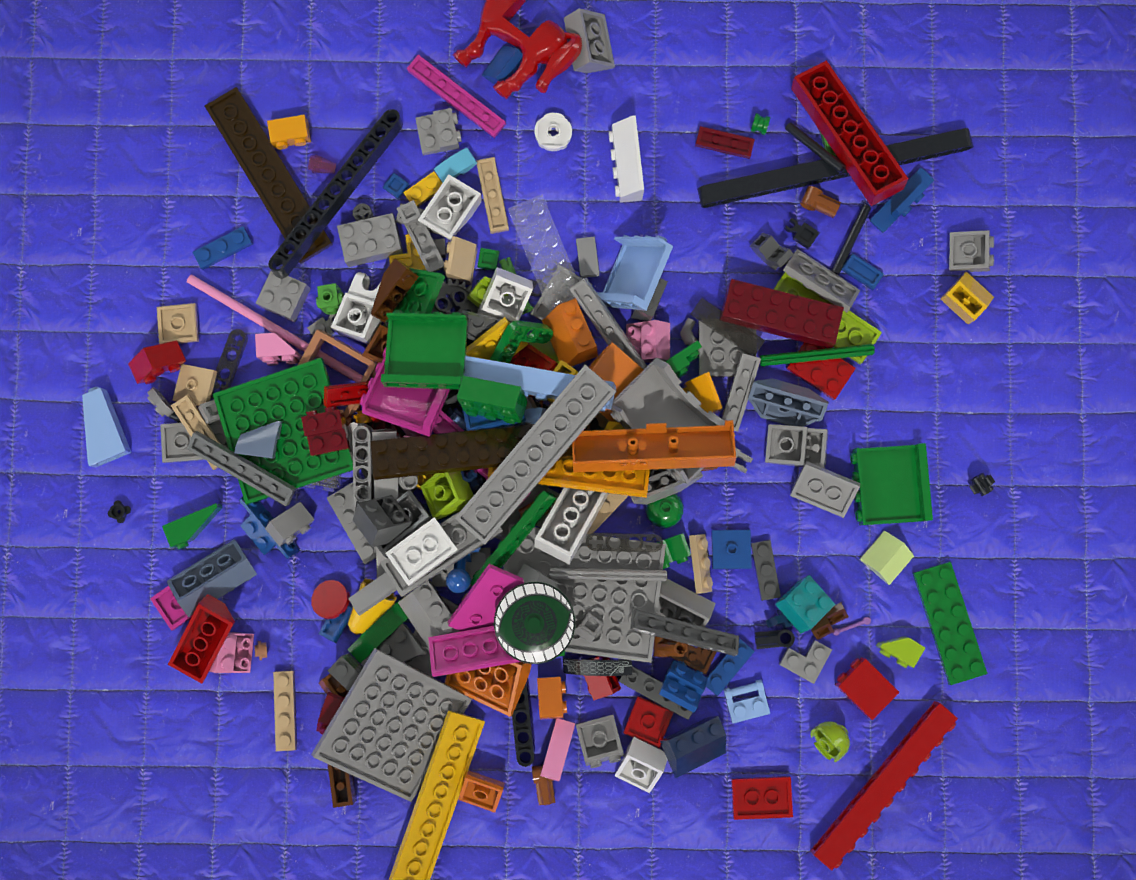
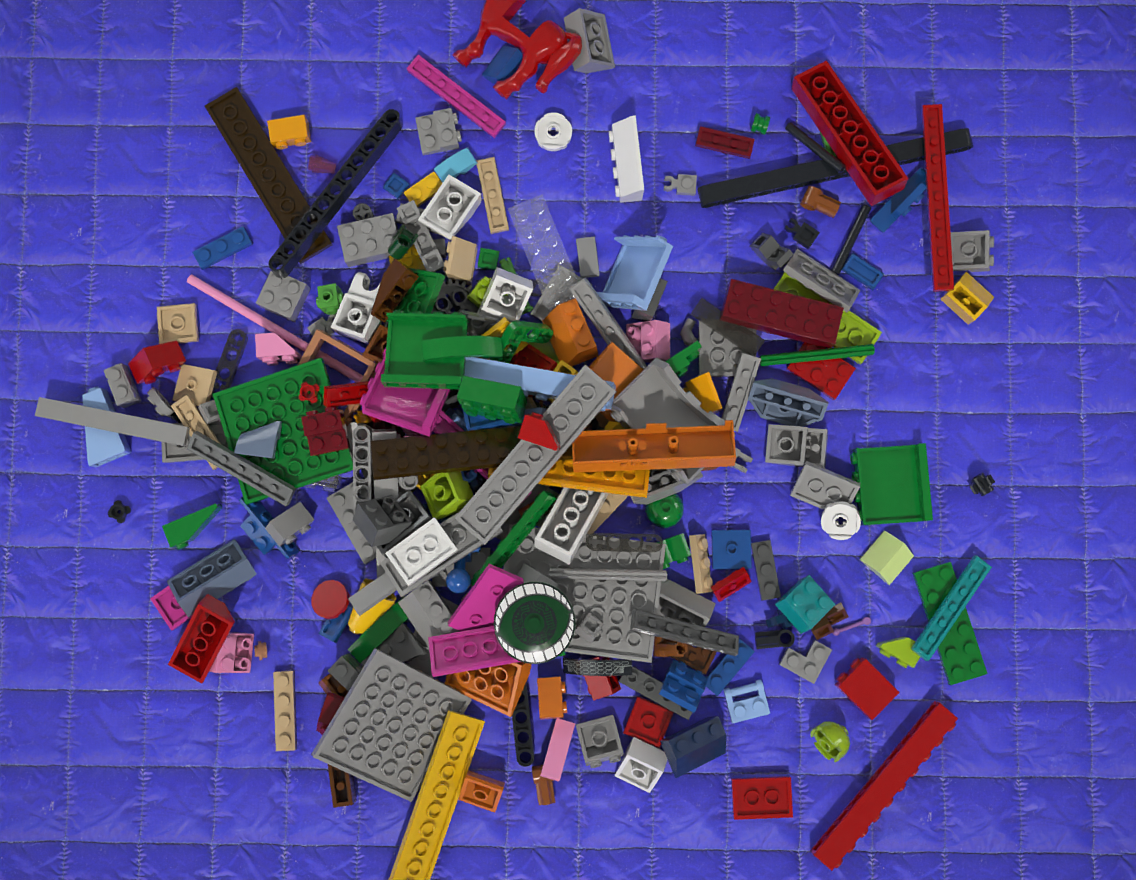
none -> light grey tile [35,397,190,447]
none -> light grey brick [103,363,141,408]
none -> red plate [299,382,320,403]
none -> dark green piece [388,224,419,260]
none -> green slope [422,336,503,361]
none -> red slope [518,412,561,451]
none -> light grey plate [664,174,697,196]
none -> red plate [711,567,751,602]
none -> white plate [821,501,861,540]
none -> teal tile [911,555,992,661]
none -> red plate [922,104,954,292]

